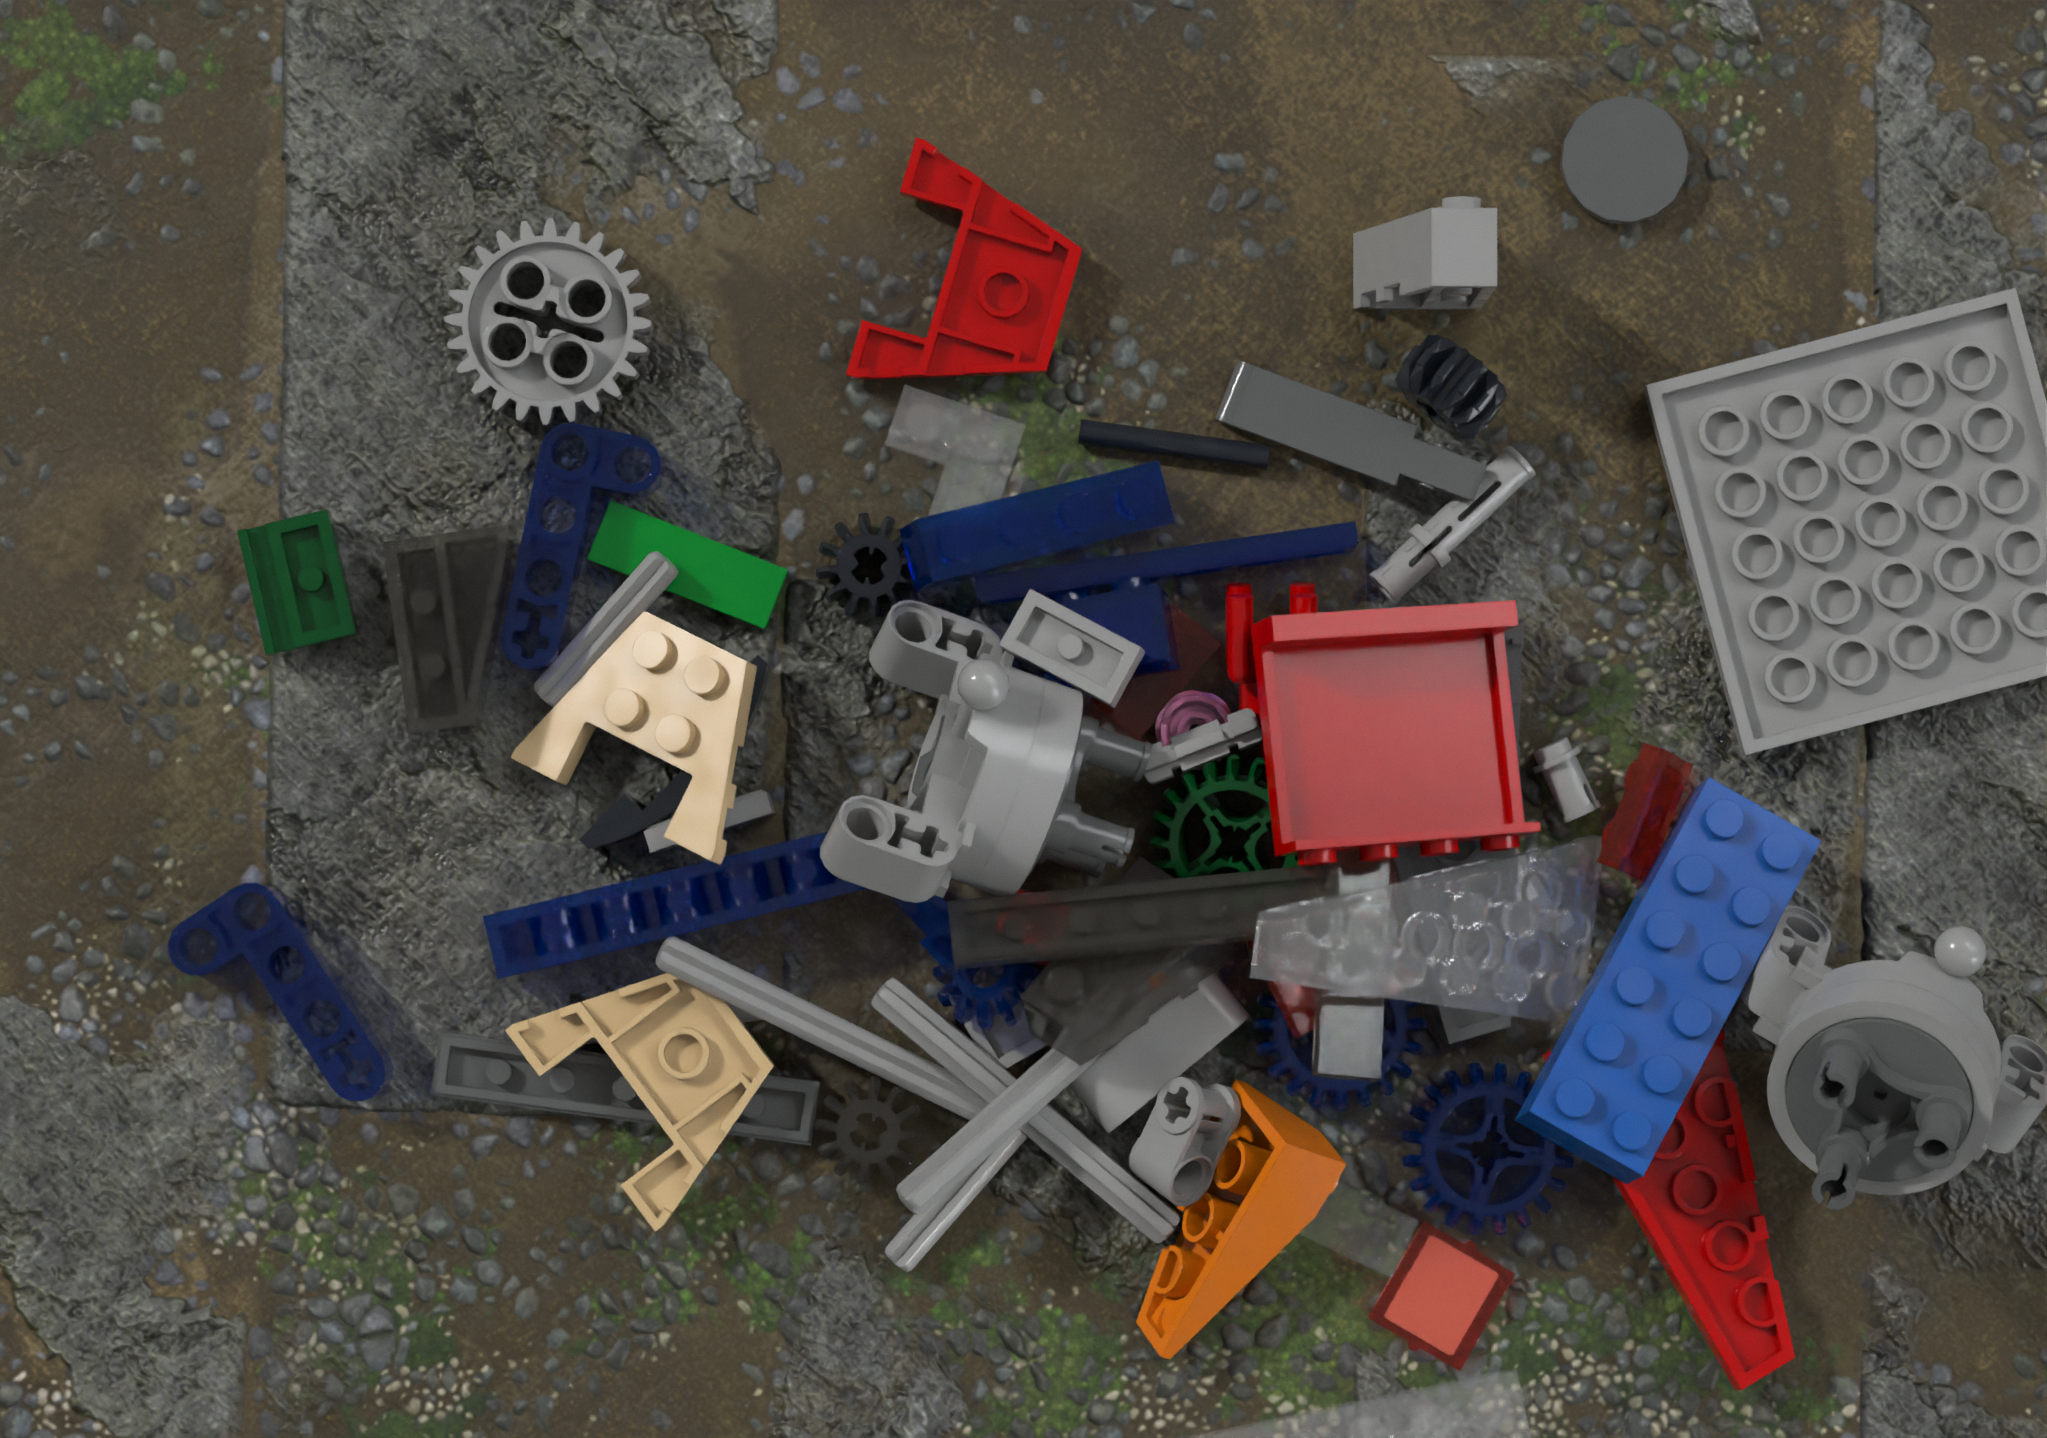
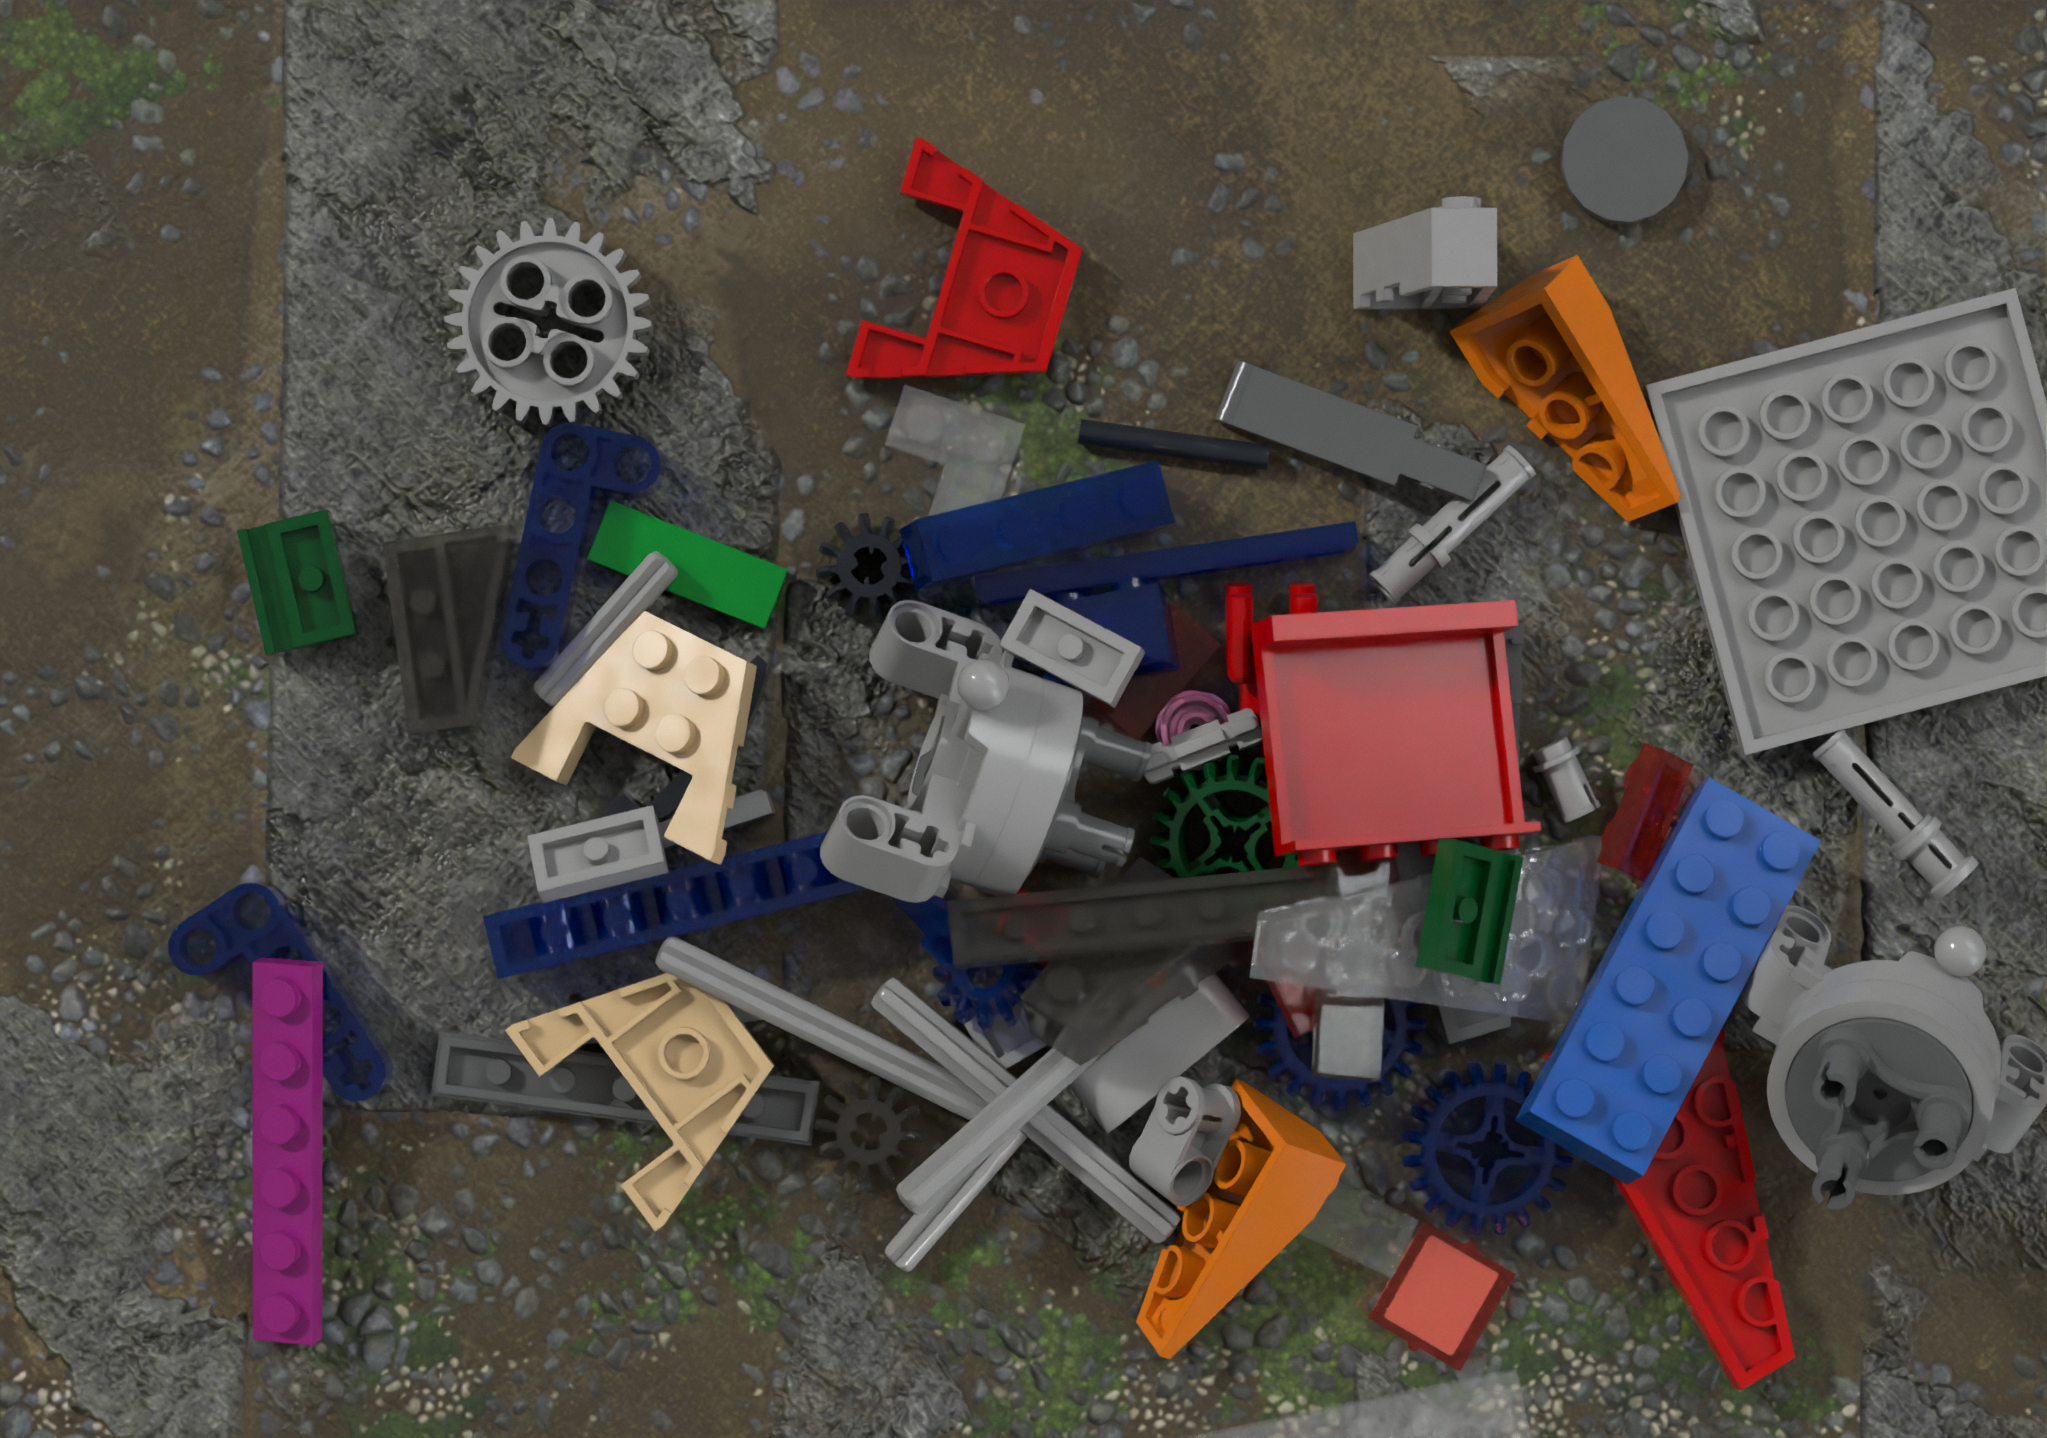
black gear [1395,334,1507,439] -> none
none -> magenta plate [252,957,323,1345]
none -> light grey plate [527,805,669,903]
none -> dark green plate [1415,838,1523,985]
none -> orange wedge [1449,255,1682,522]
none -> light grey pin [1811,729,1979,901]

